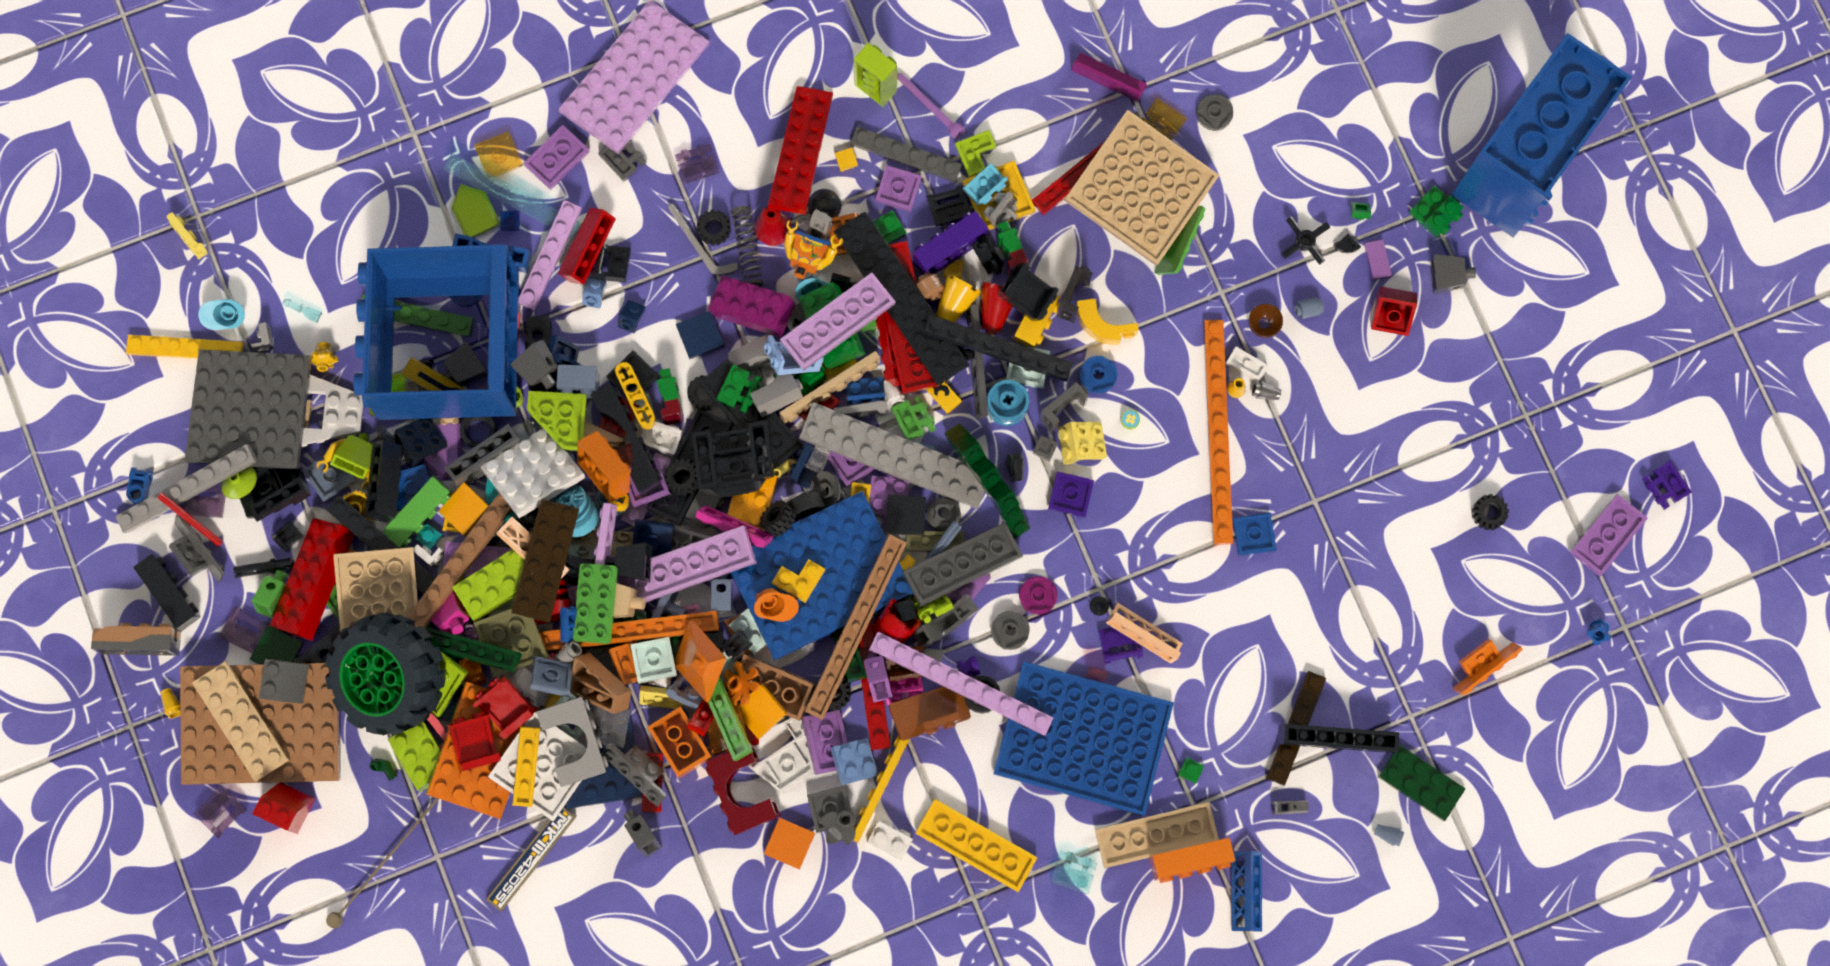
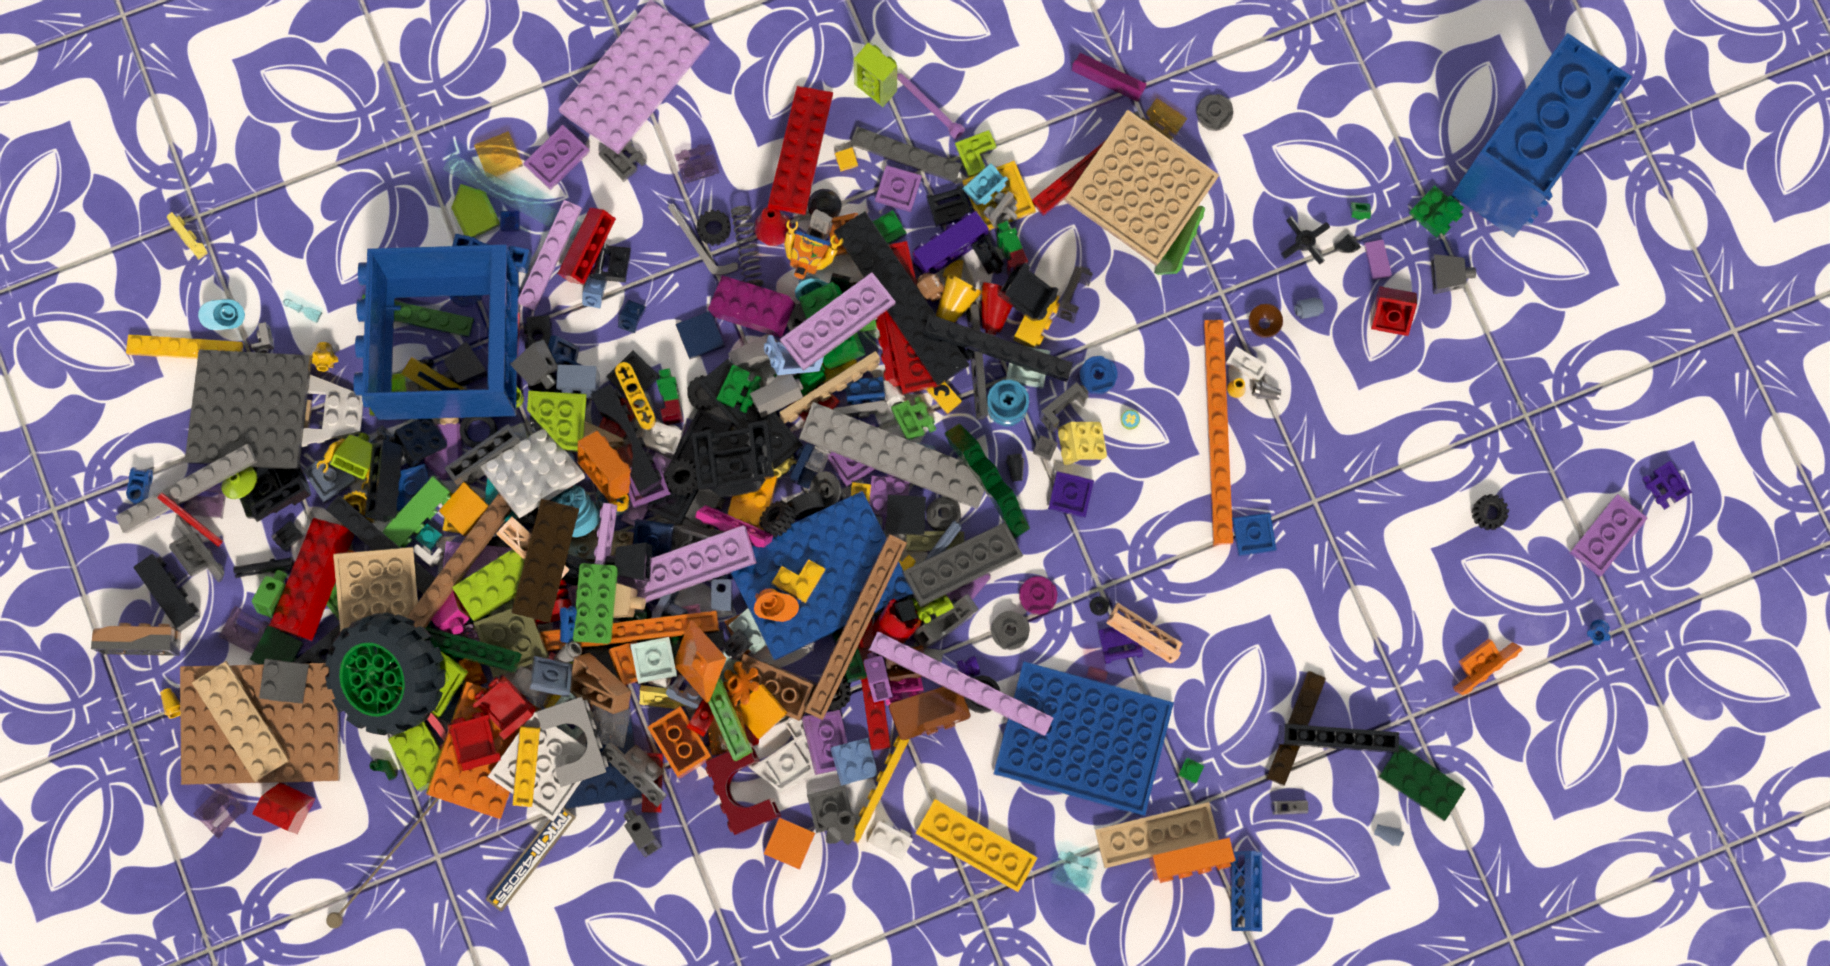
yellow arch [1076,299,1139,345] -> none

